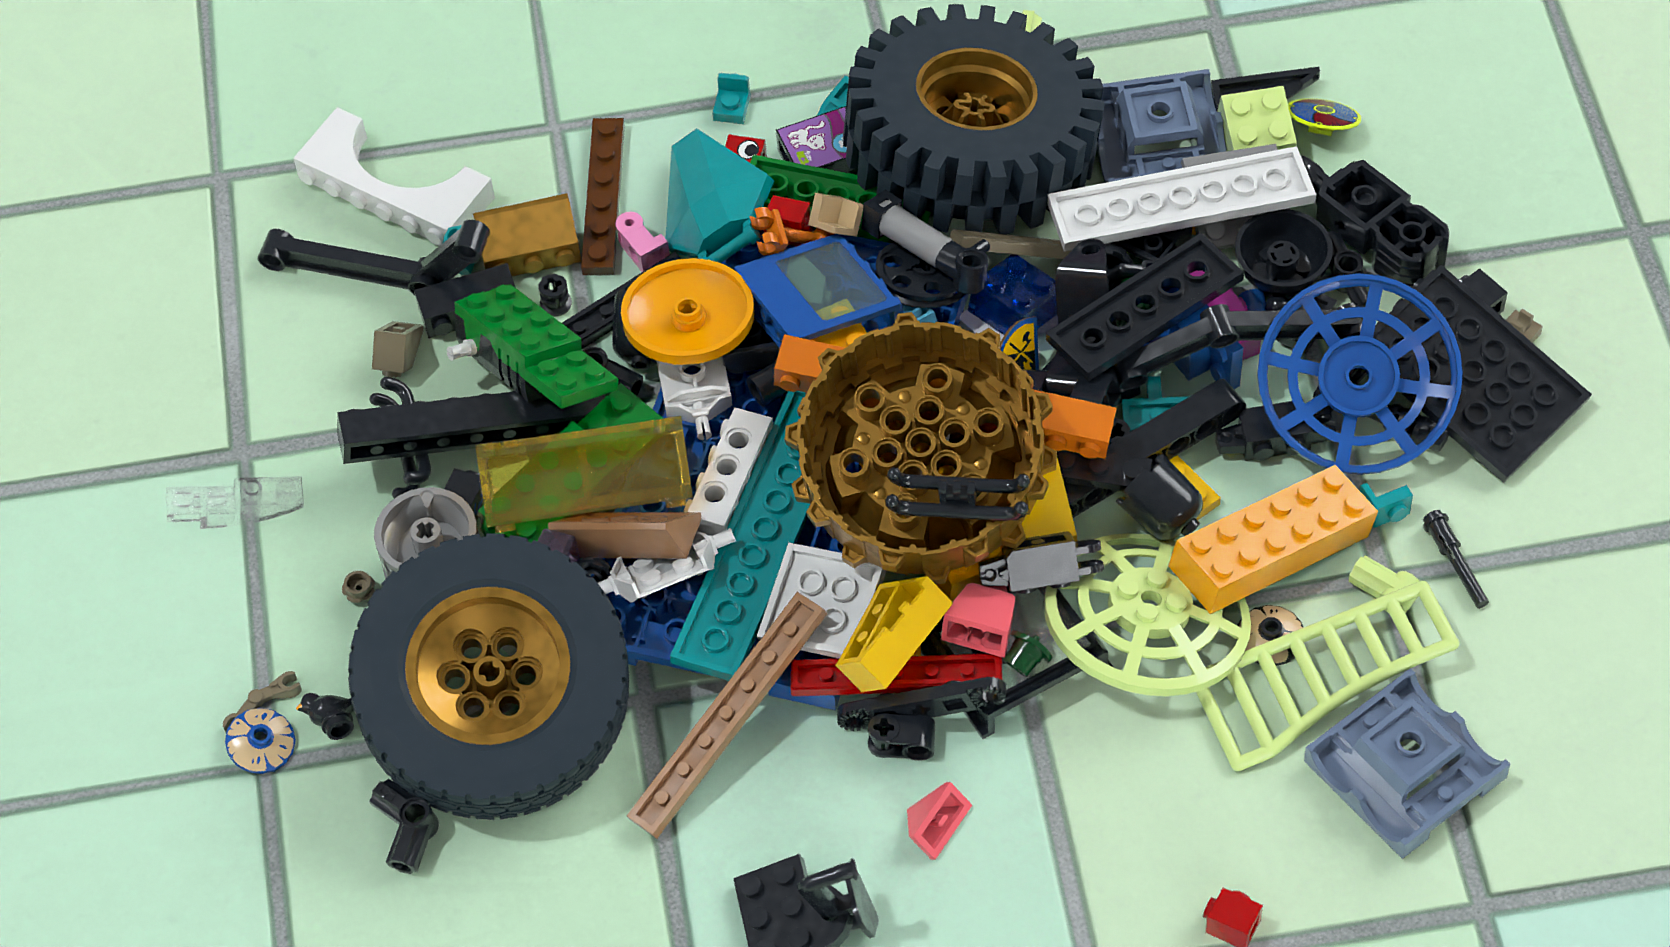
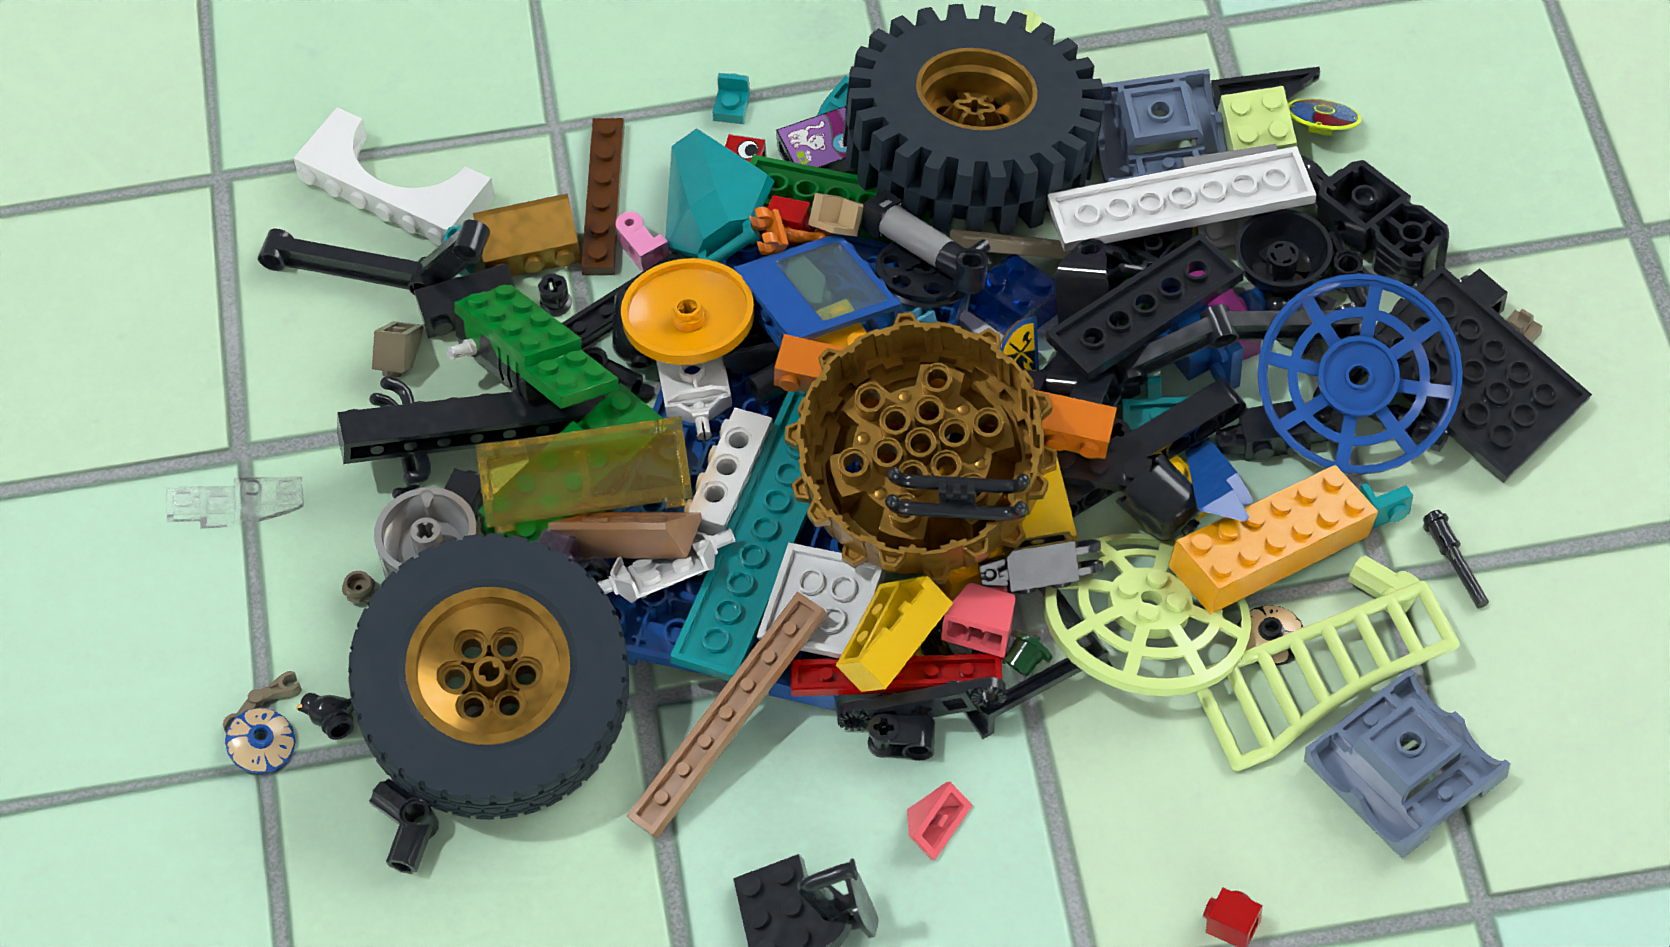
none -> blue wedge [1186,437,1254,521]

